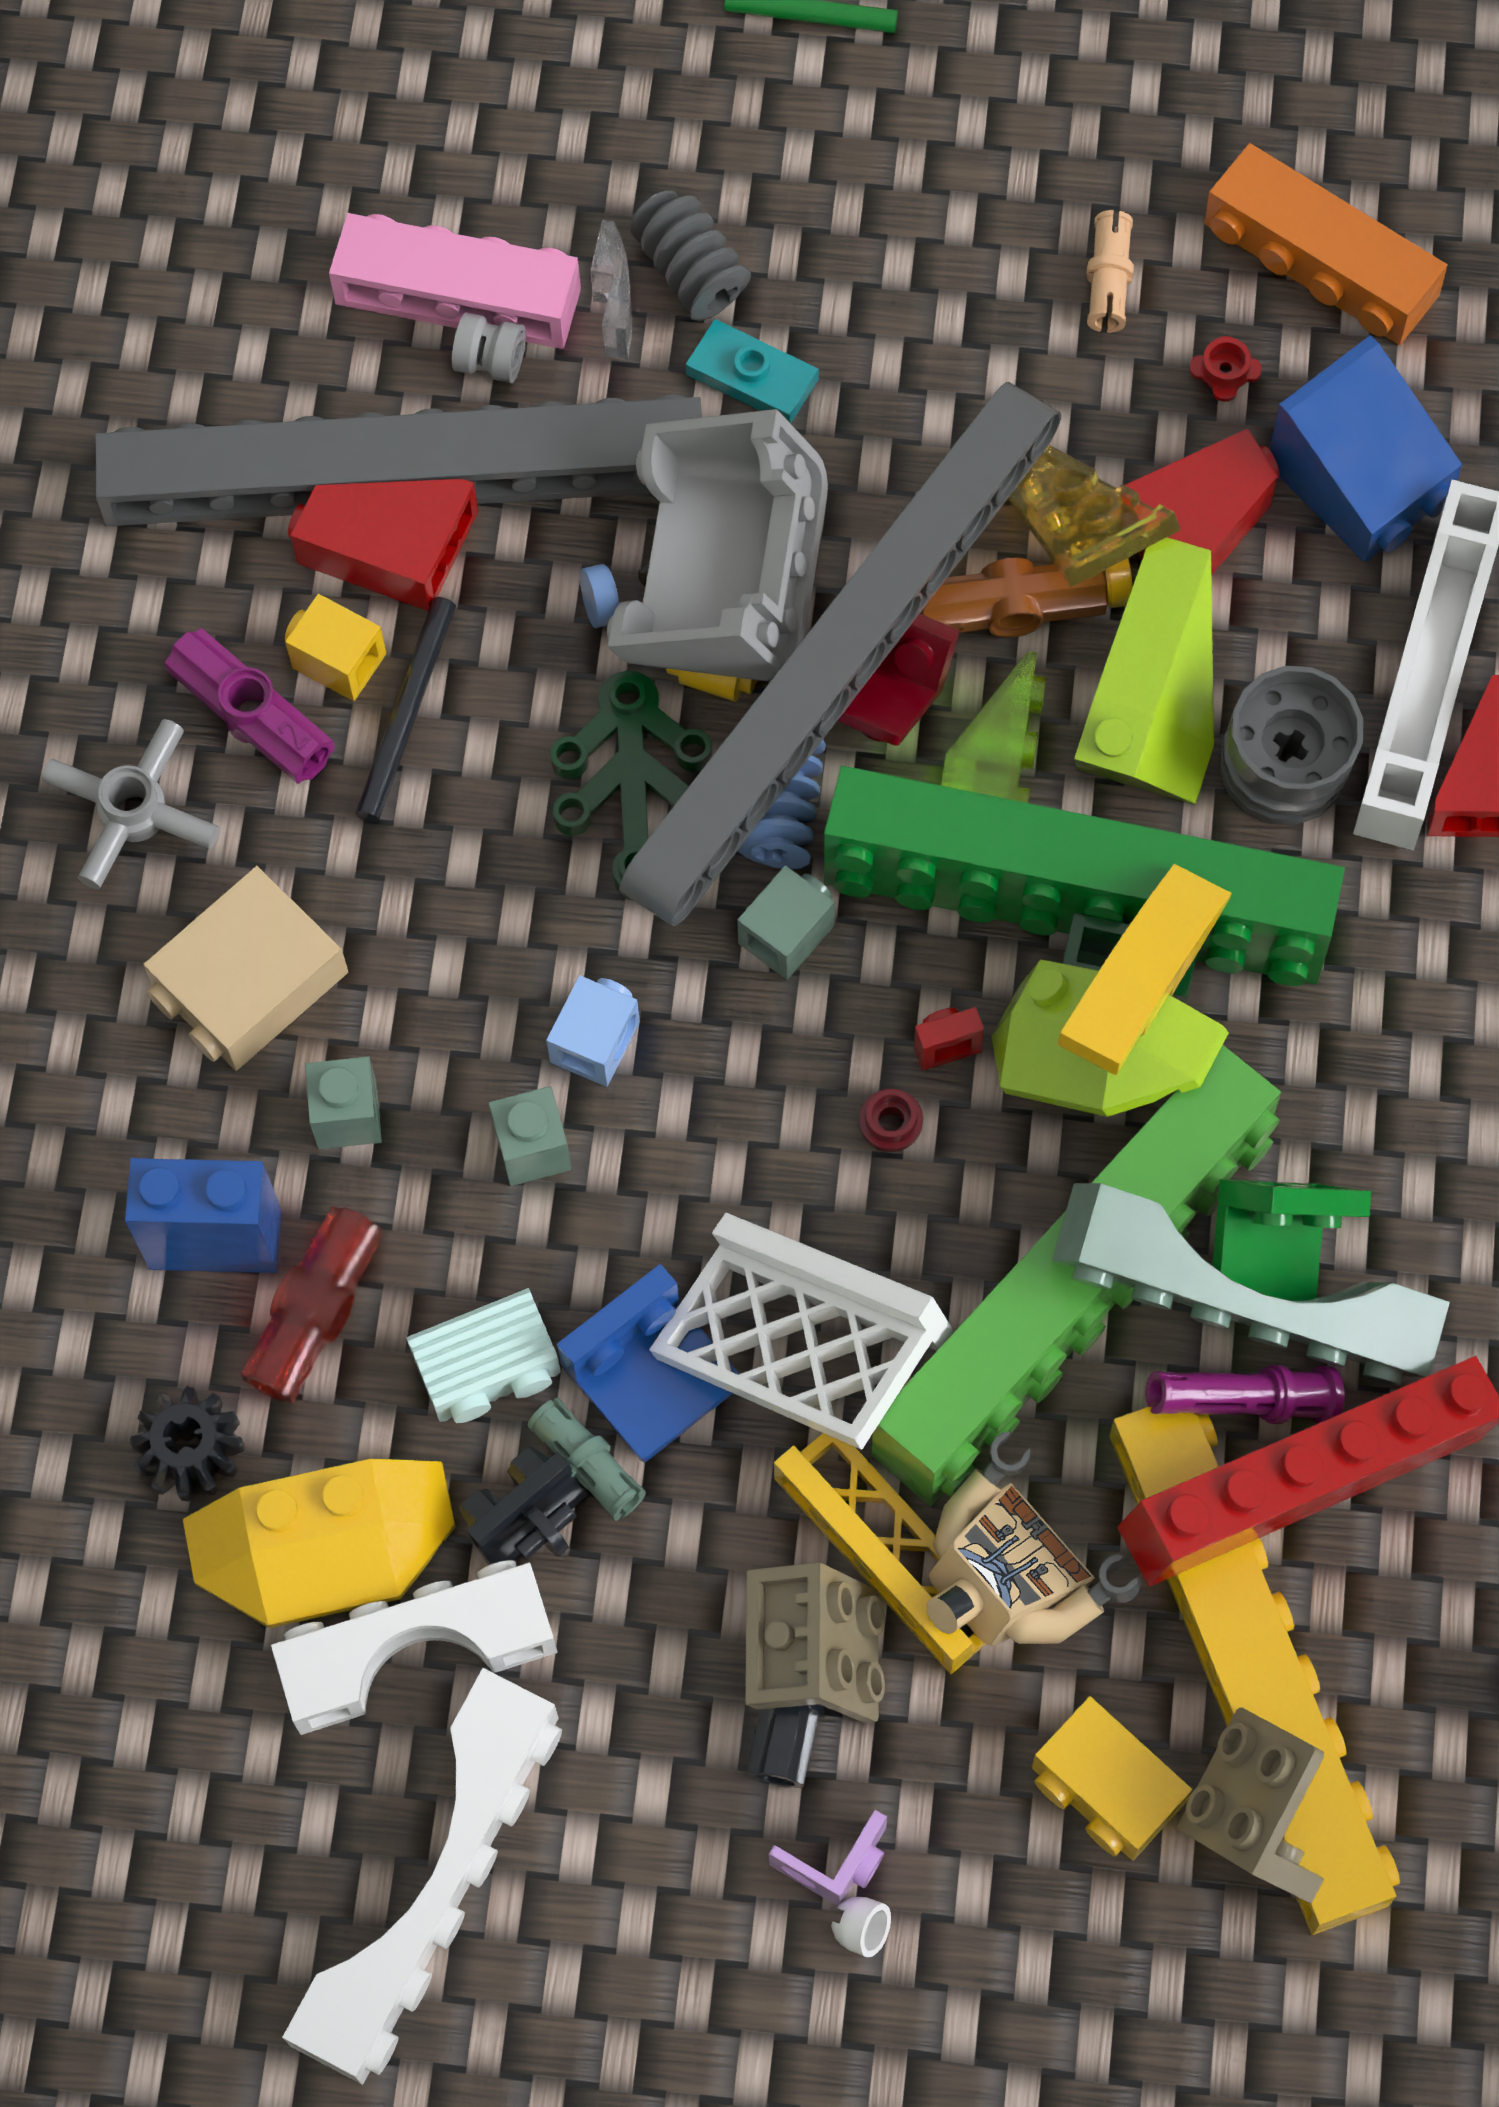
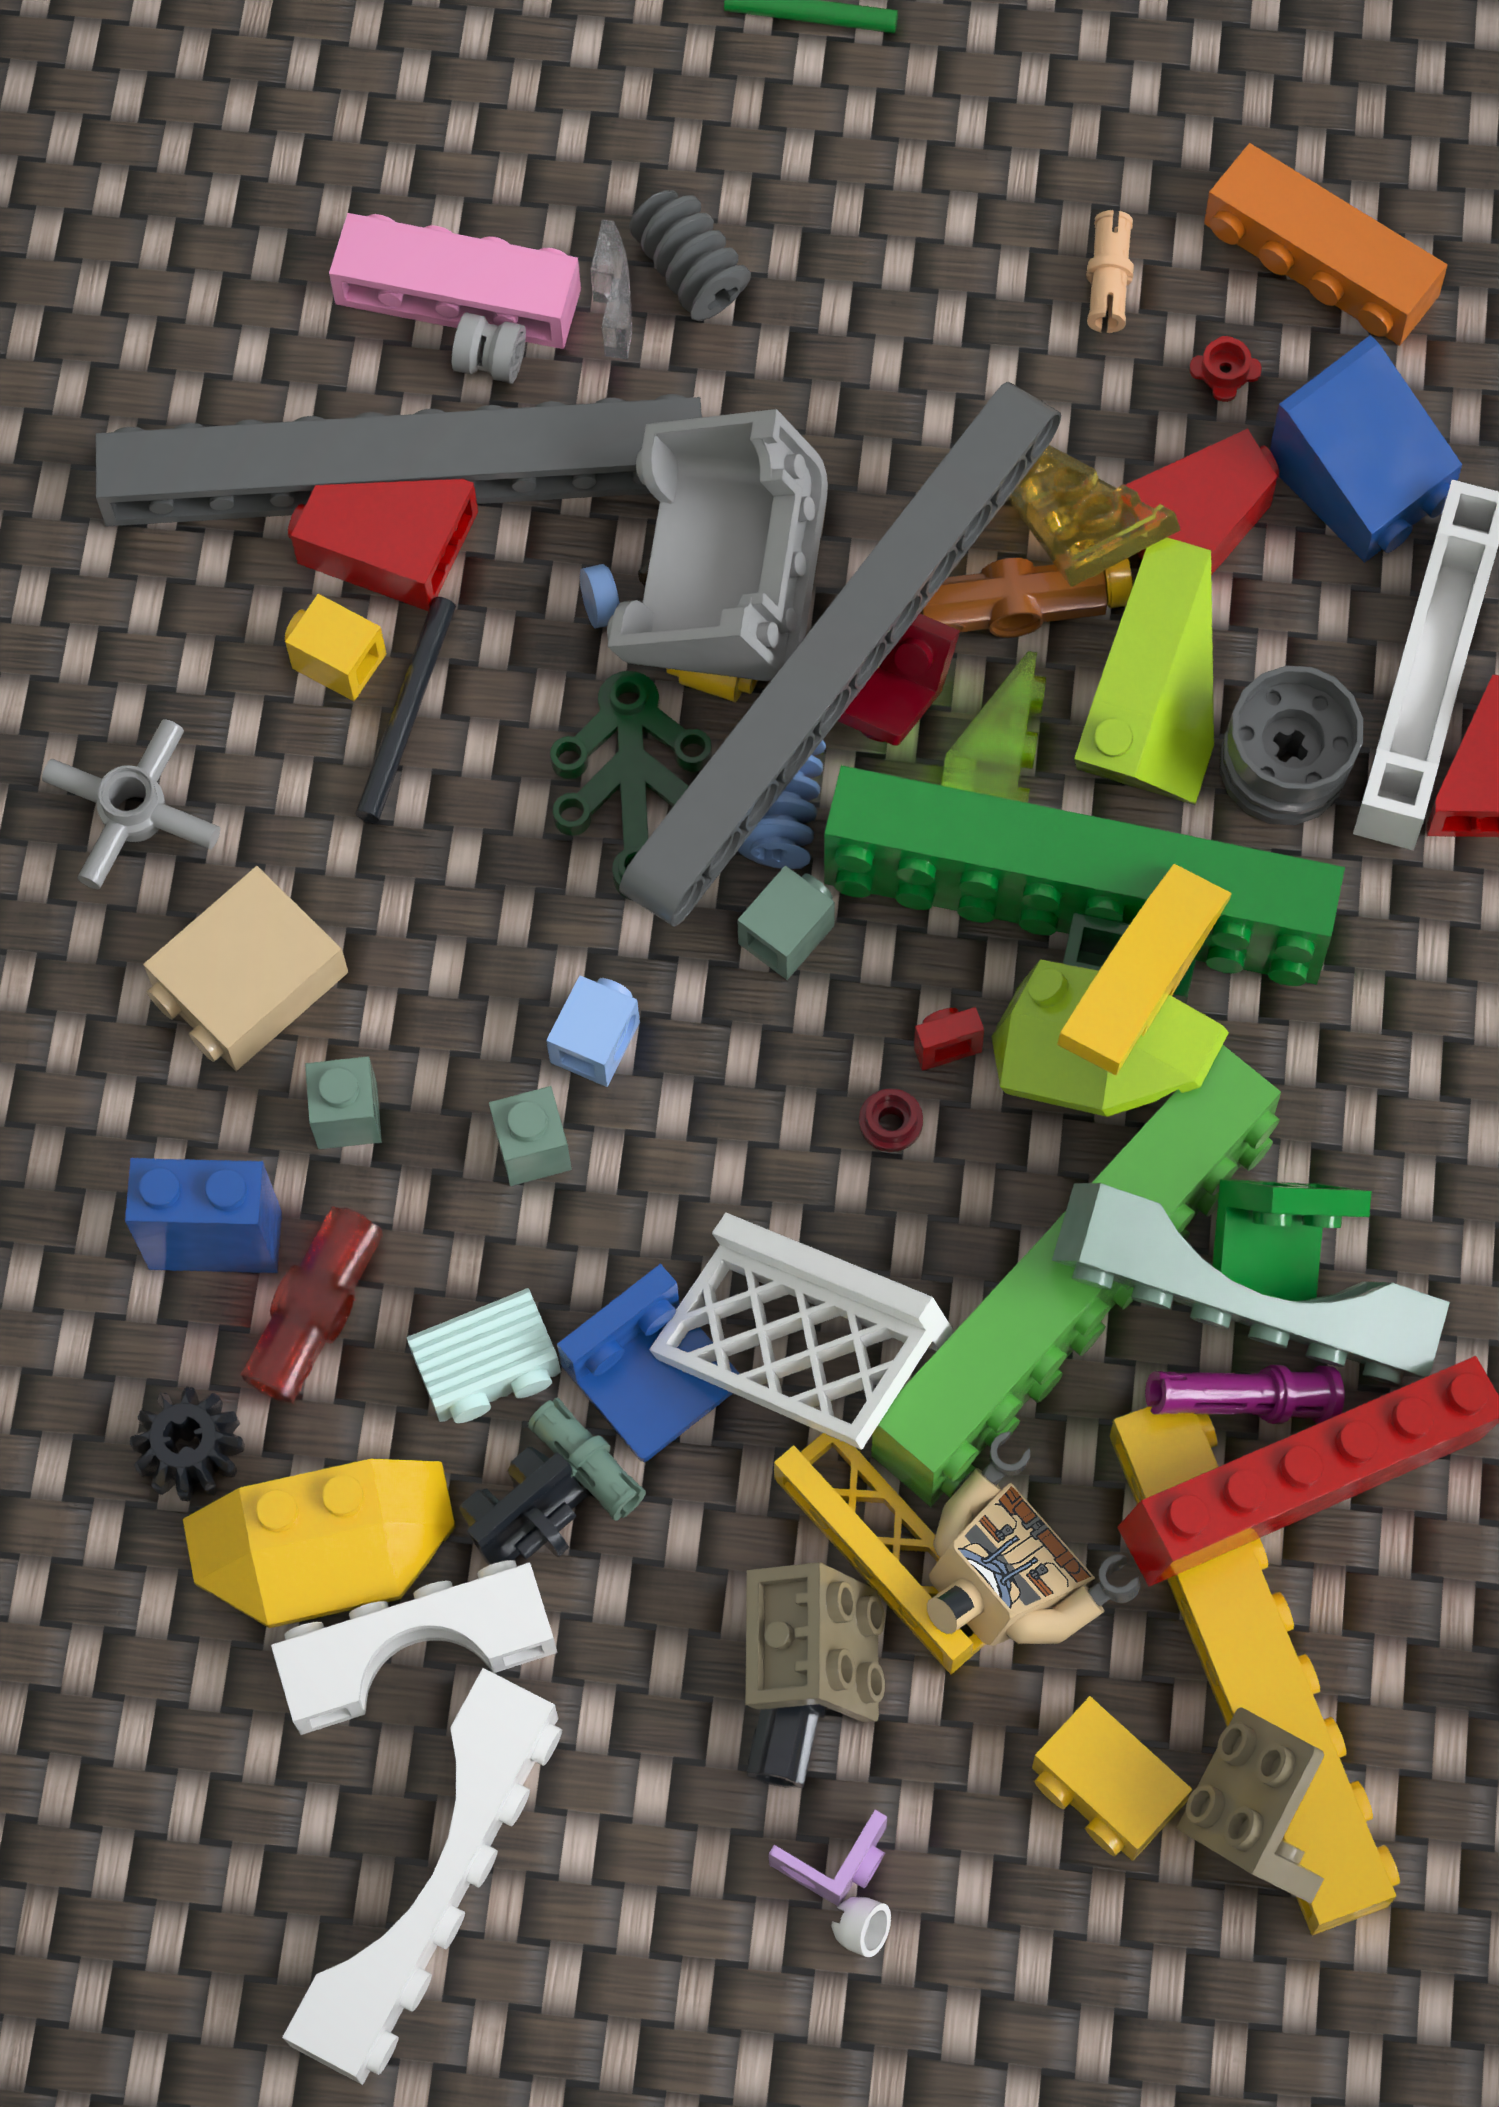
magenta piece [164,628,335,784] -> none
teal plate [685,319,819,424] -> none

